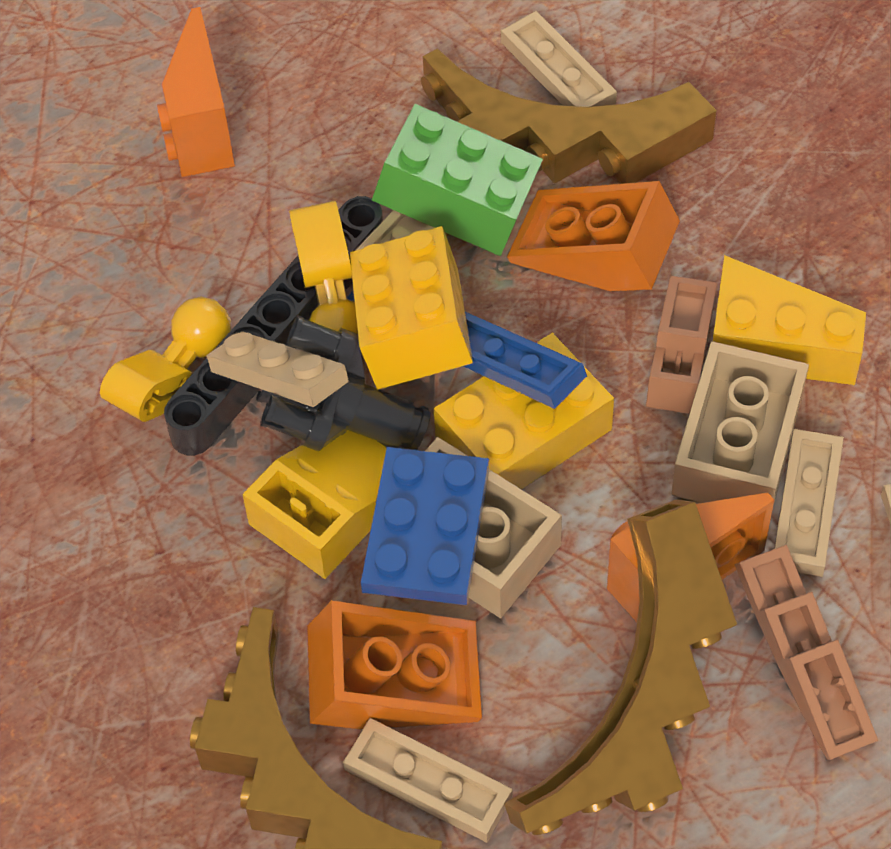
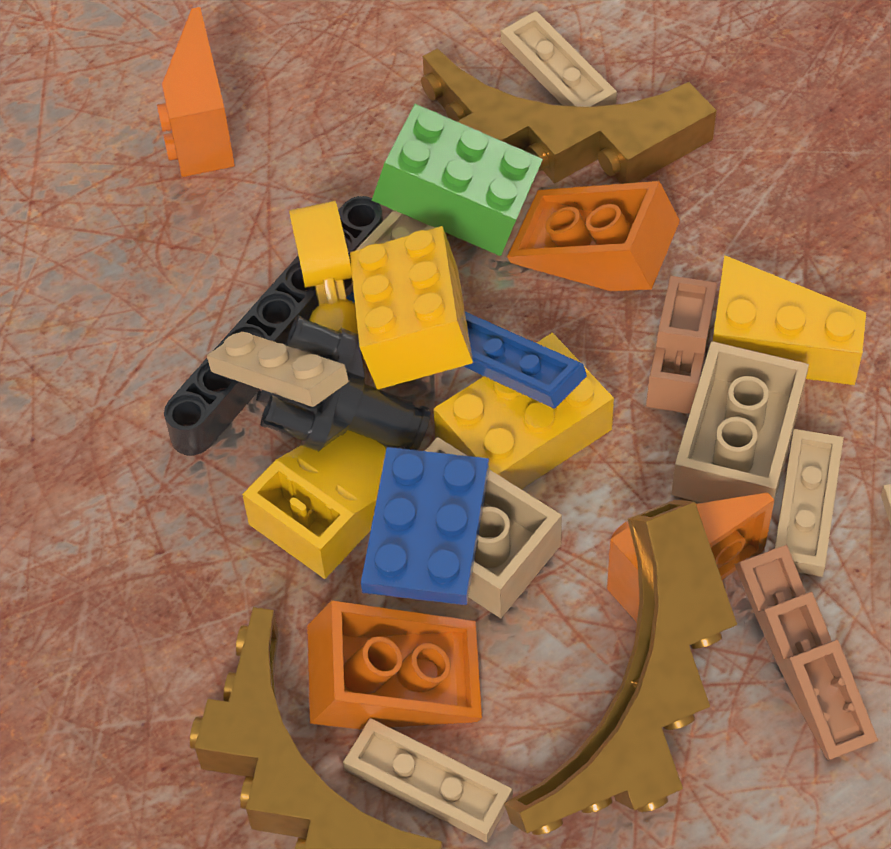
yellow beam [100,296,231,422] -> none

